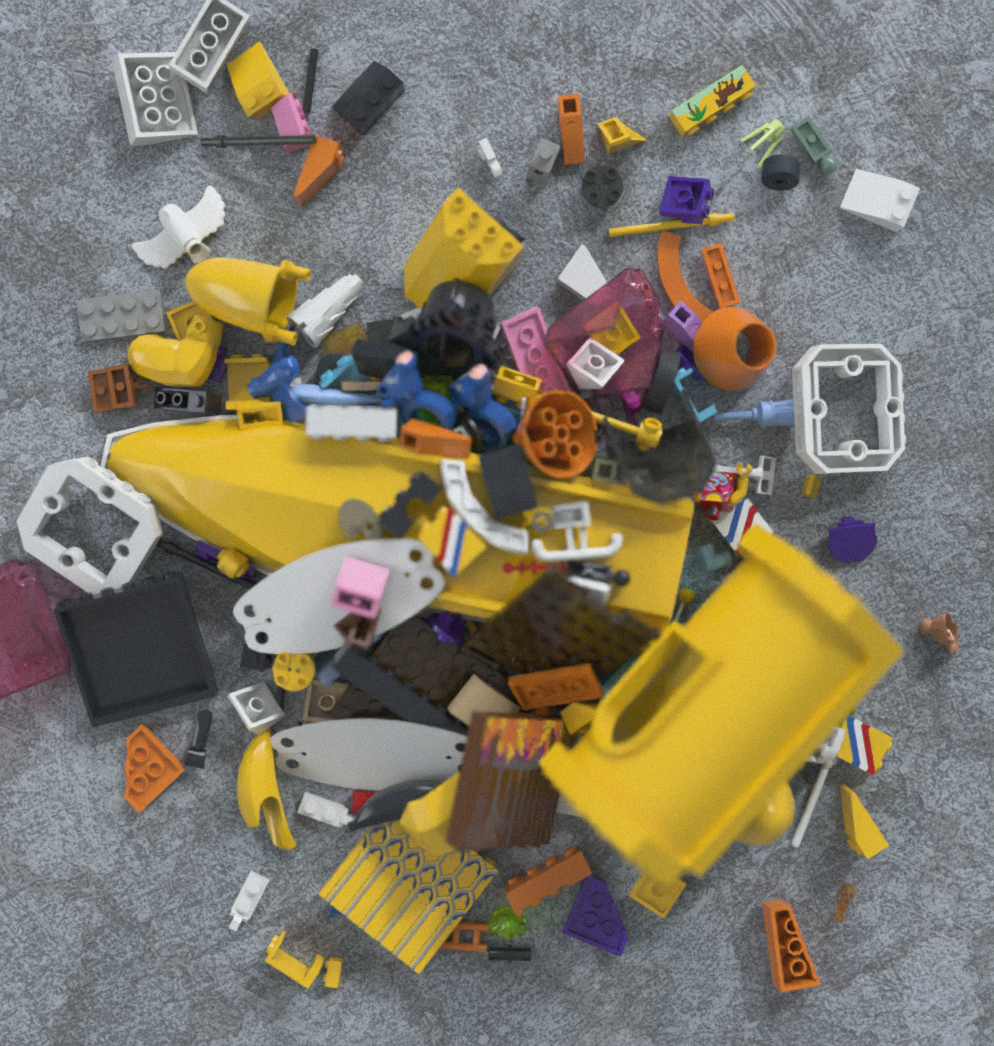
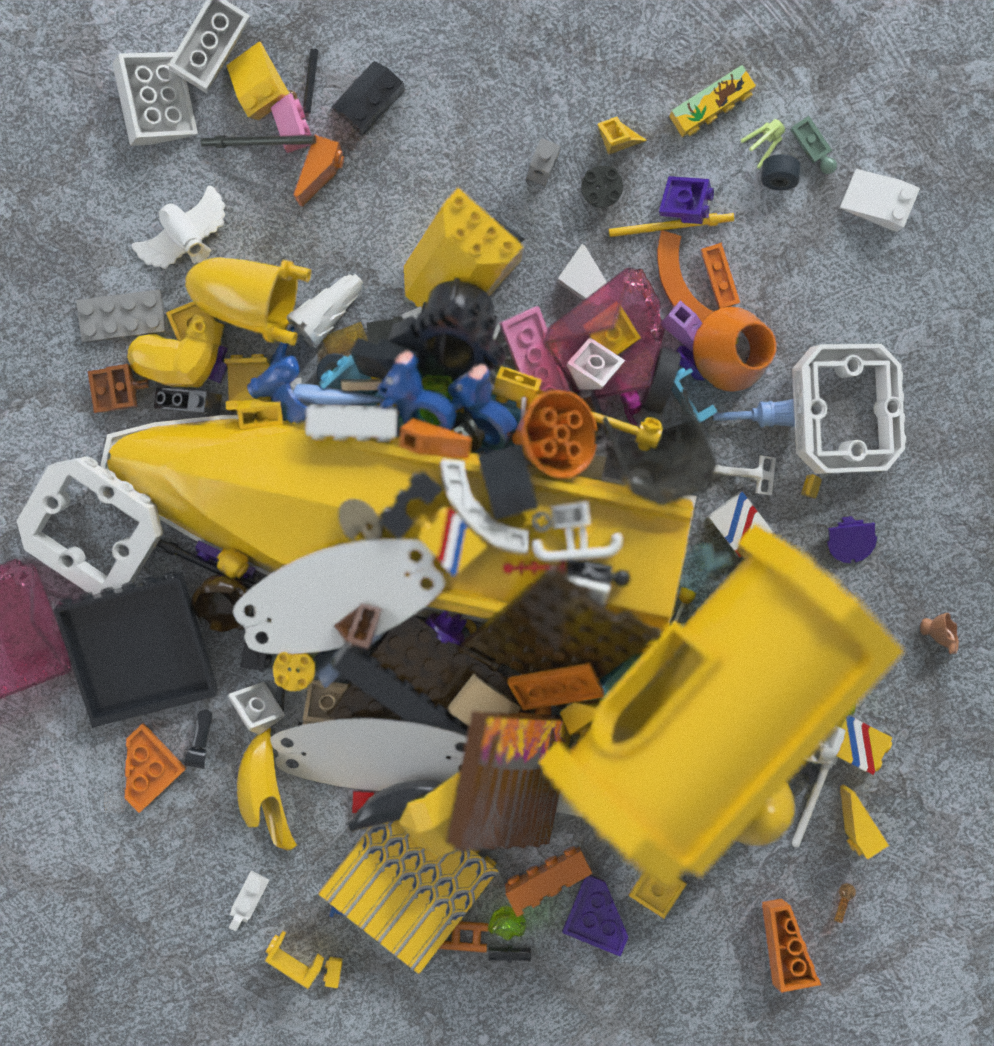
white hinge [298,792,355,827] -> none
bright pink slope [332,557,389,618] -> none
white plate [477,138,502,178] -> none
orange slope [557,94,585,166] -> none
olive brick [590,457,618,484] -> none
torso [686,460,752,521] -> none
none -> dark brown piece [191,575,255,632]

